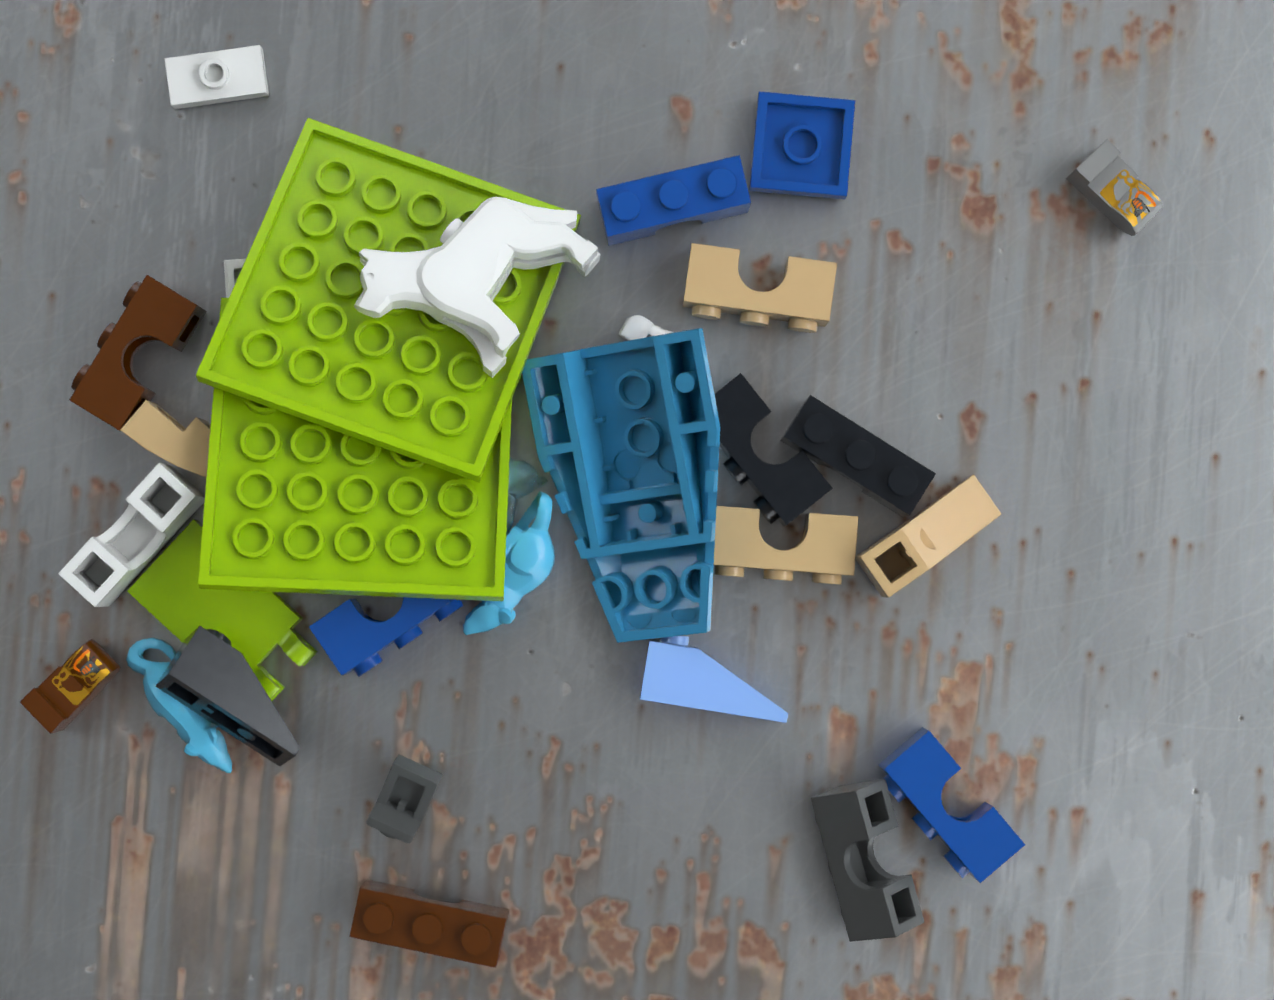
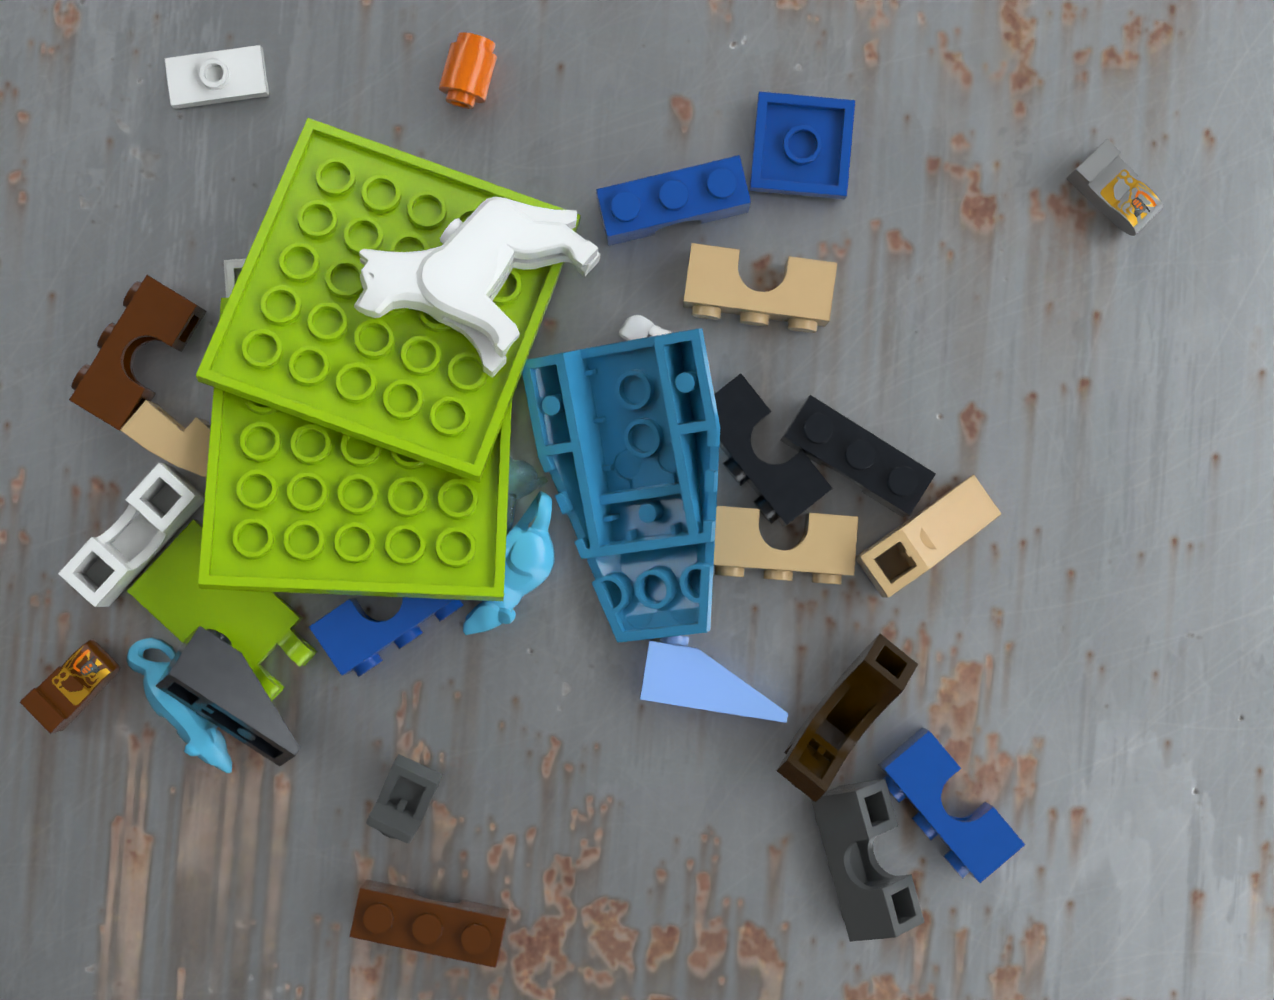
none -> orange brick [439,32,497,109]
none -> dark brown arch [776,634,918,803]

